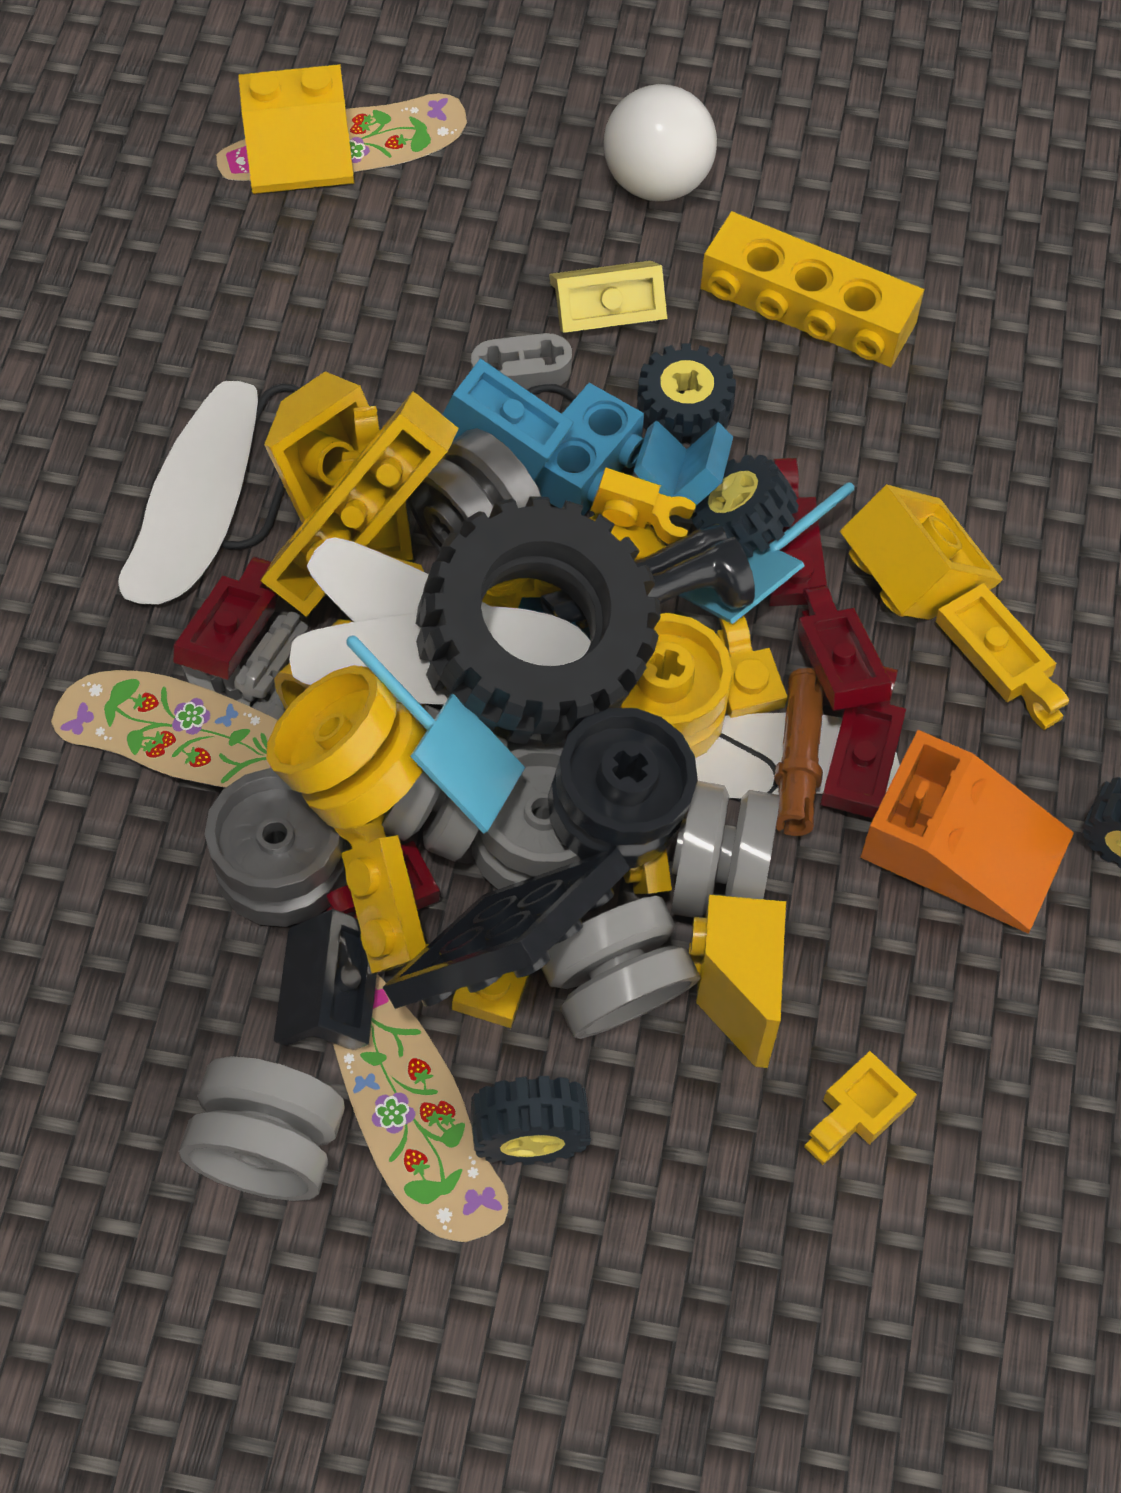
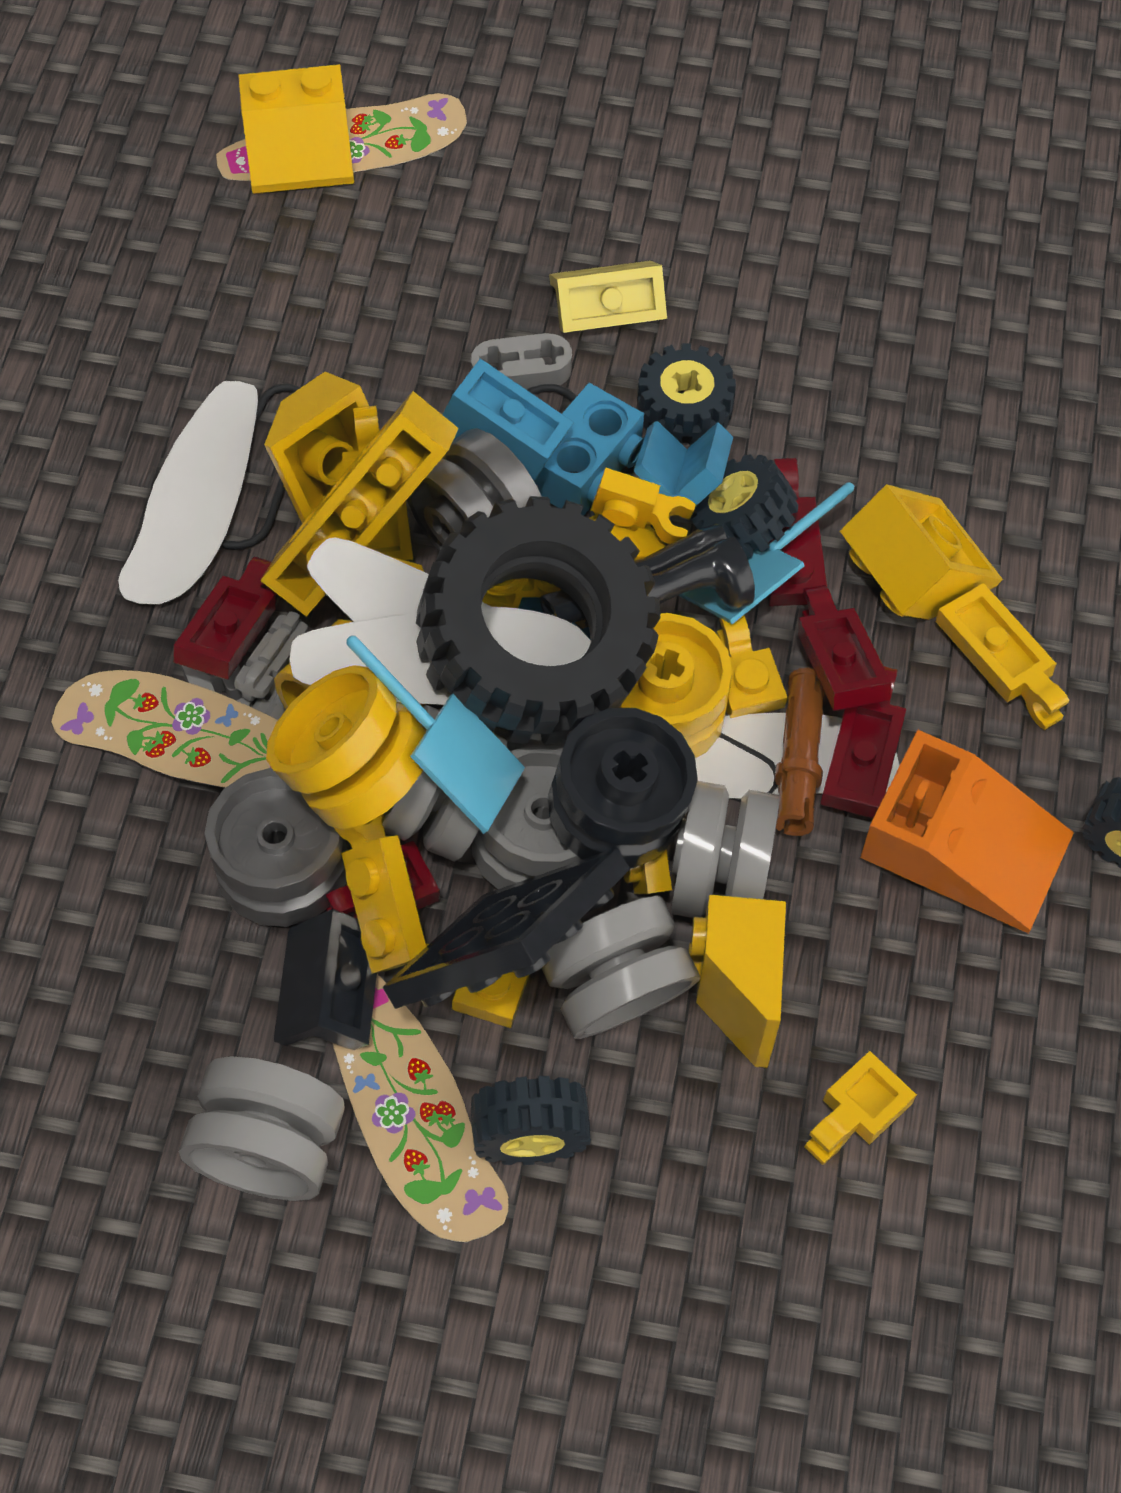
white piece [603,84,717,201] -> none
yellow brick [700,211,925,367] -> none

